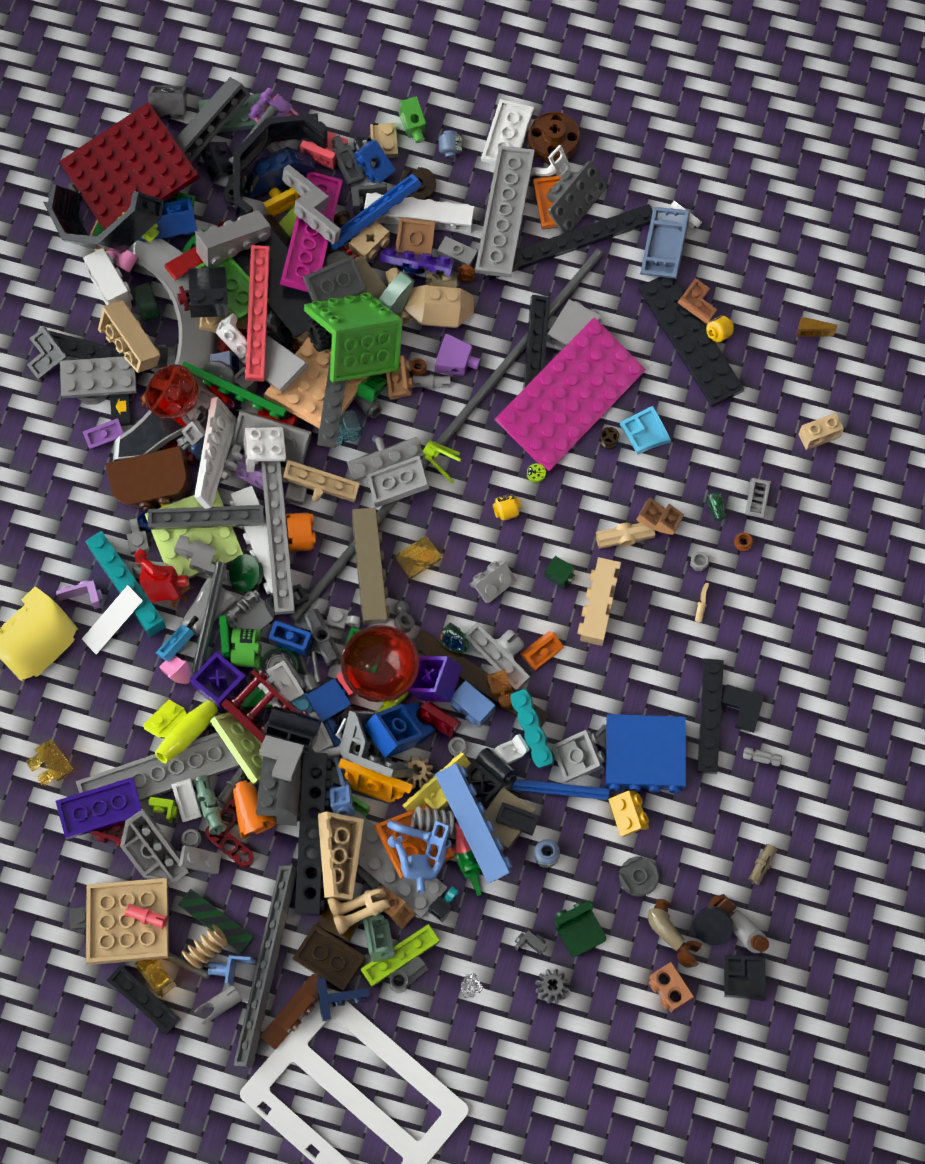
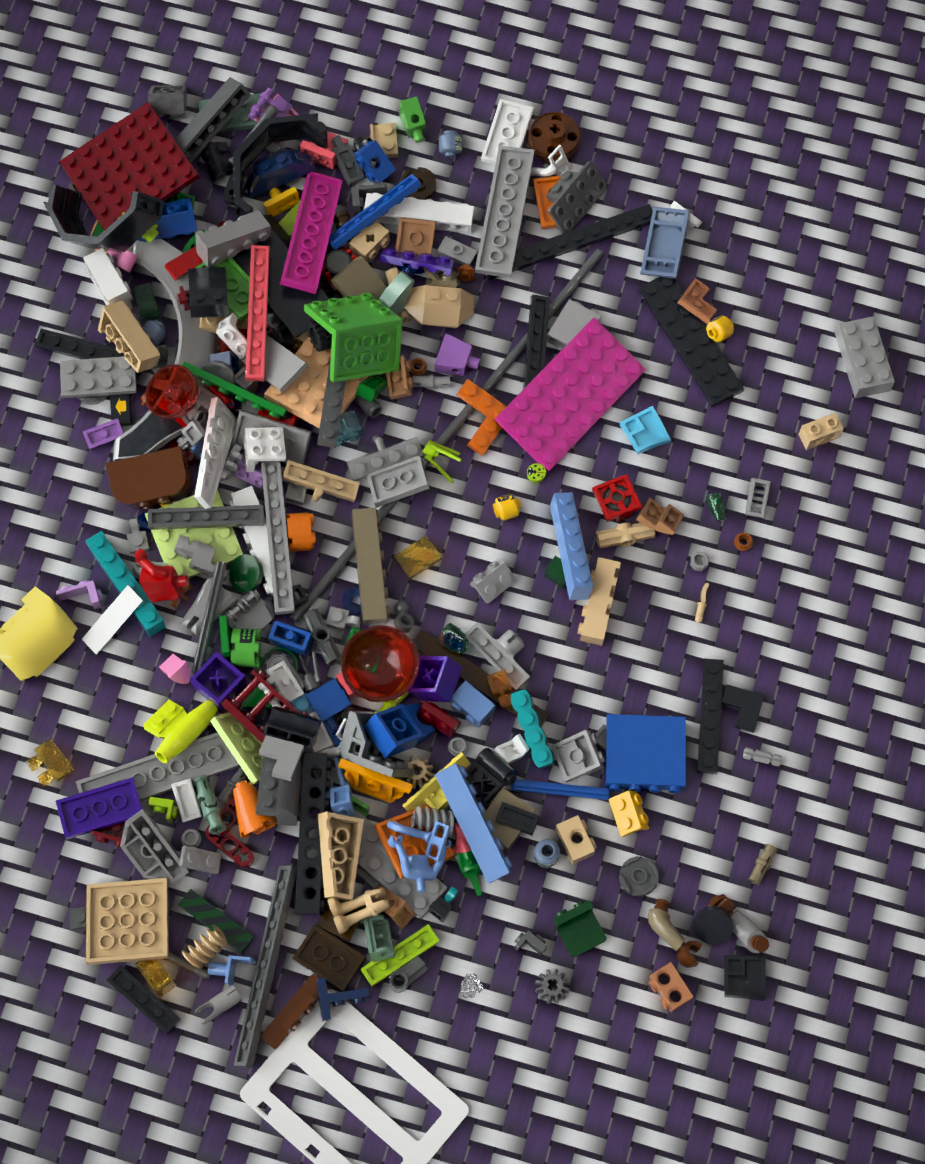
plate [27,327,68,379] -> none
coral pin [125,904,168,929] -> none
dark azure plate [156,625,195,662] -> none
light grey bracket [282,165,341,244] -> none
dark grey tile [302,255,367,301] -> none
orange slope [520,631,564,671] -> none
dark brown wheel [600,427,619,450] -> none
pearl gold slope [796,317,837,337] -> none
none -> sand blue head [142,320,166,346]
none -> clear blue piece [342,586,362,614]
none -> orange plate [456,379,507,456]
none -> medium blue brick [550,493,593,600]
none -> tan brick [555,815,596,865]
none -> red piece [592,474,642,522]
none -> light grey brick [835,316,895,398]

